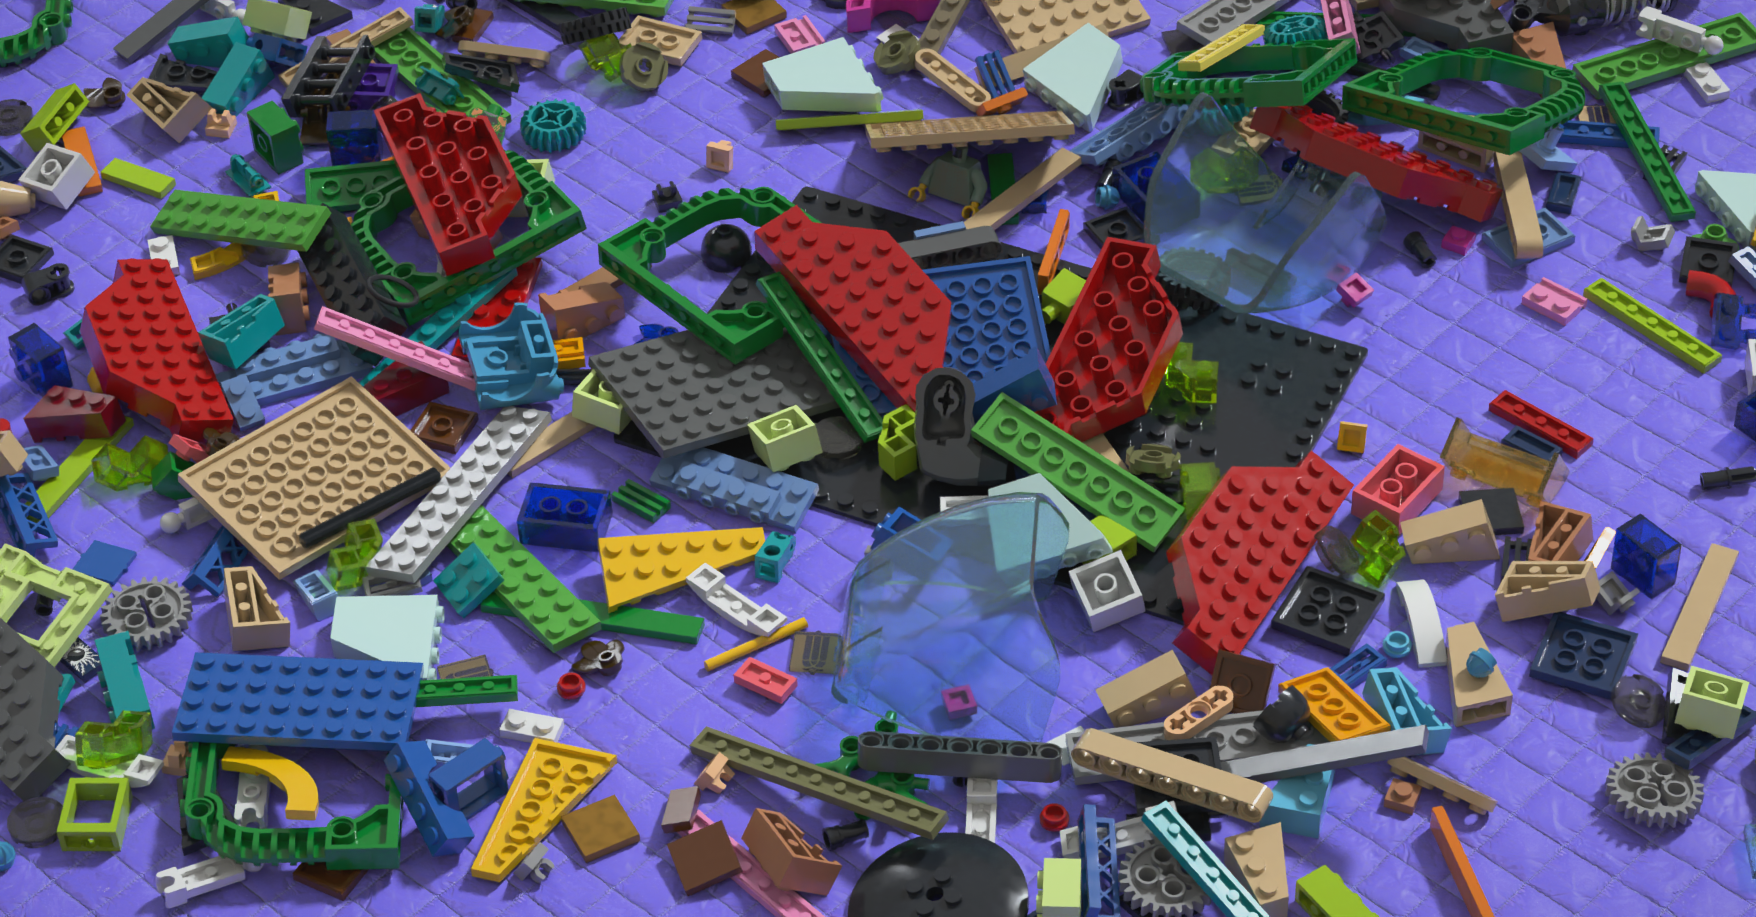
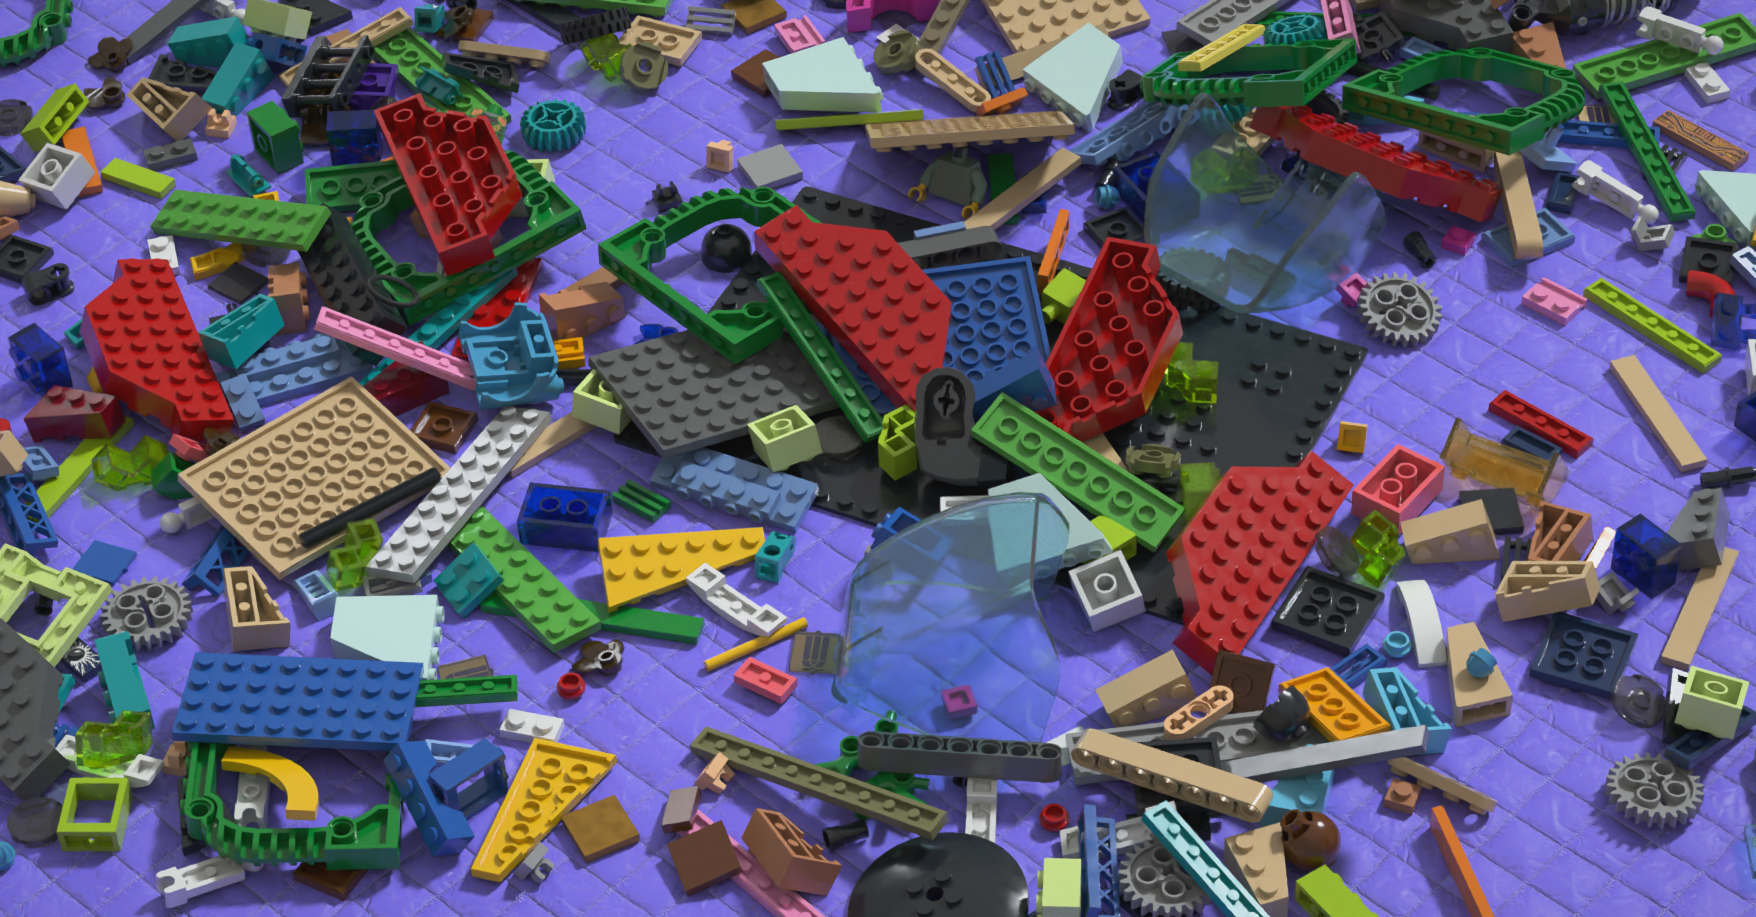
none -> dark brown plate [88,36,133,73]
none -> dark grey plate [143,138,198,171]
none -> clear smoke piece [208,262,269,305]
none -> light grey tile [737,144,803,189]
none -> reddish brown brick [1280,809,1341,872]
none -> light grey gear [1357,272,1443,348]
none -> white plate [1572,160,1659,225]
none -> tan tile [1609,355,1707,473]
none -> nougat tile [1652,110,1749,171]
none -> dark grey wedge [1658,488,1730,572]

